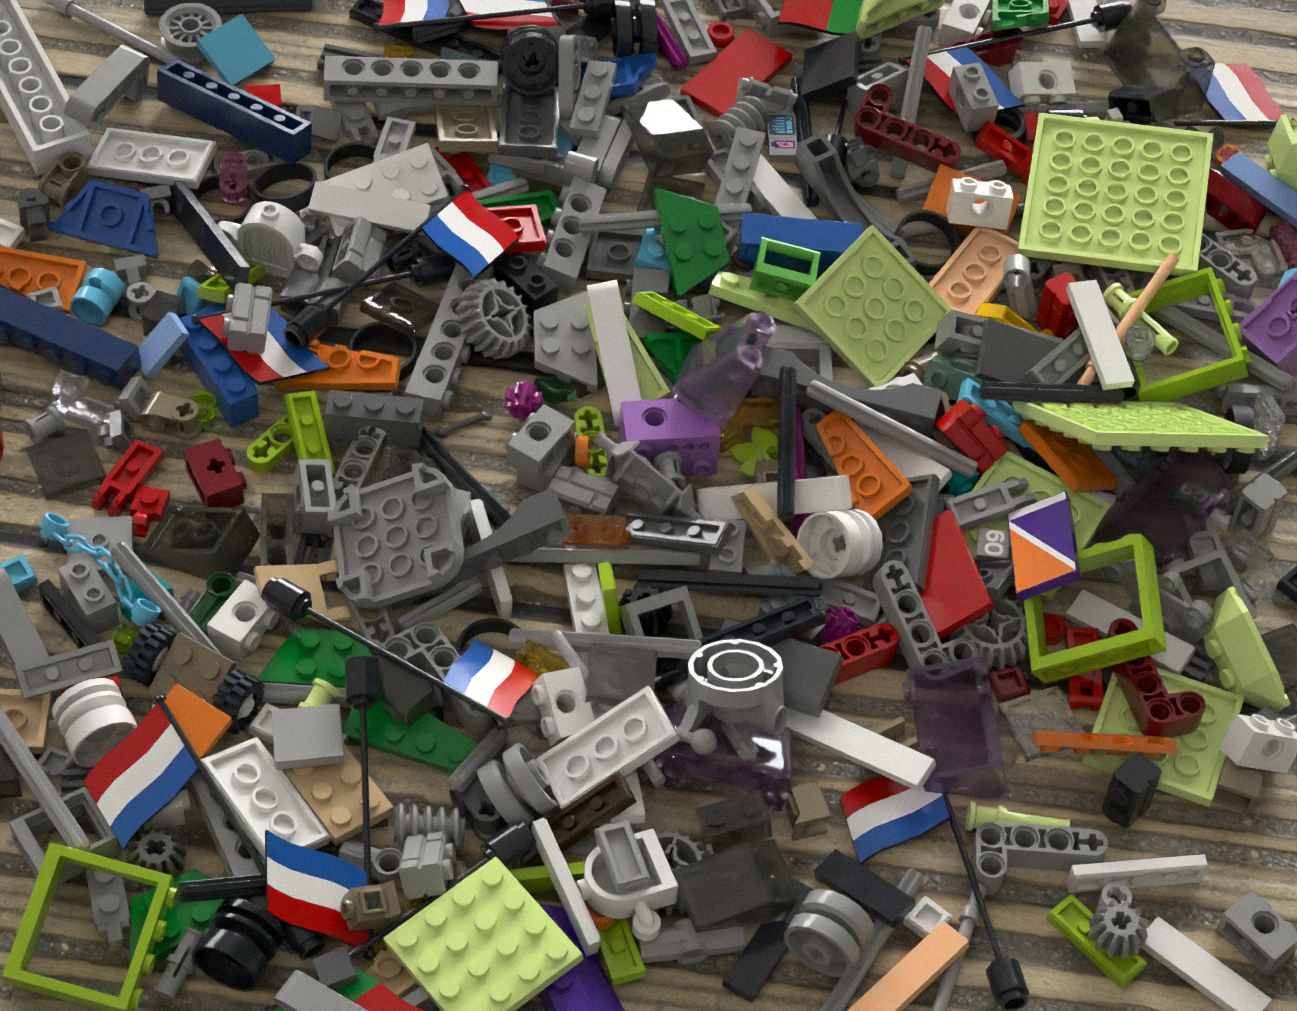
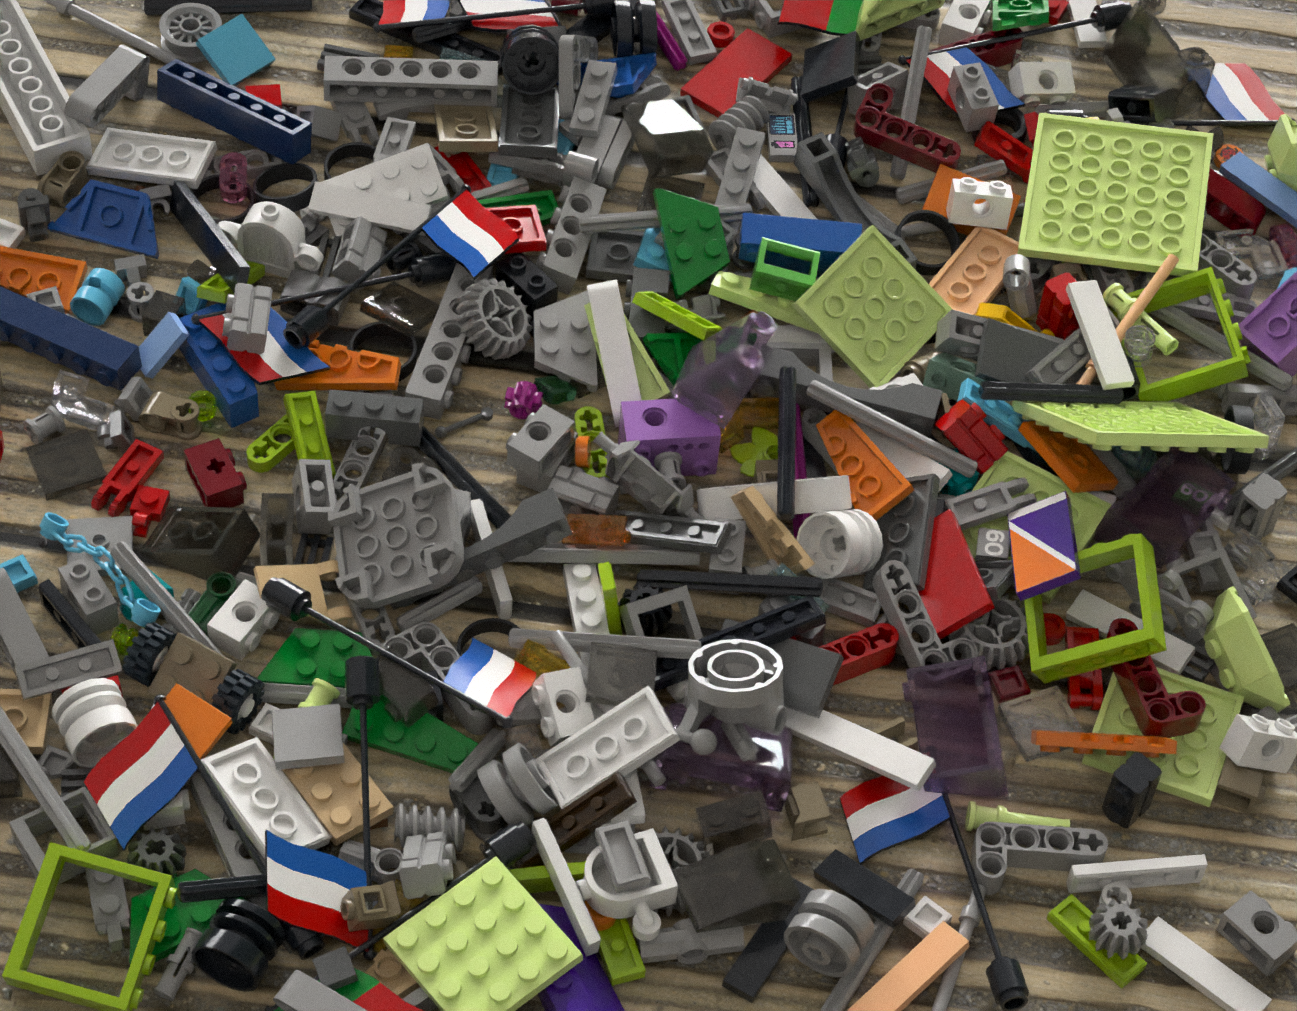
magenta gear [823,606,860,642] -> none

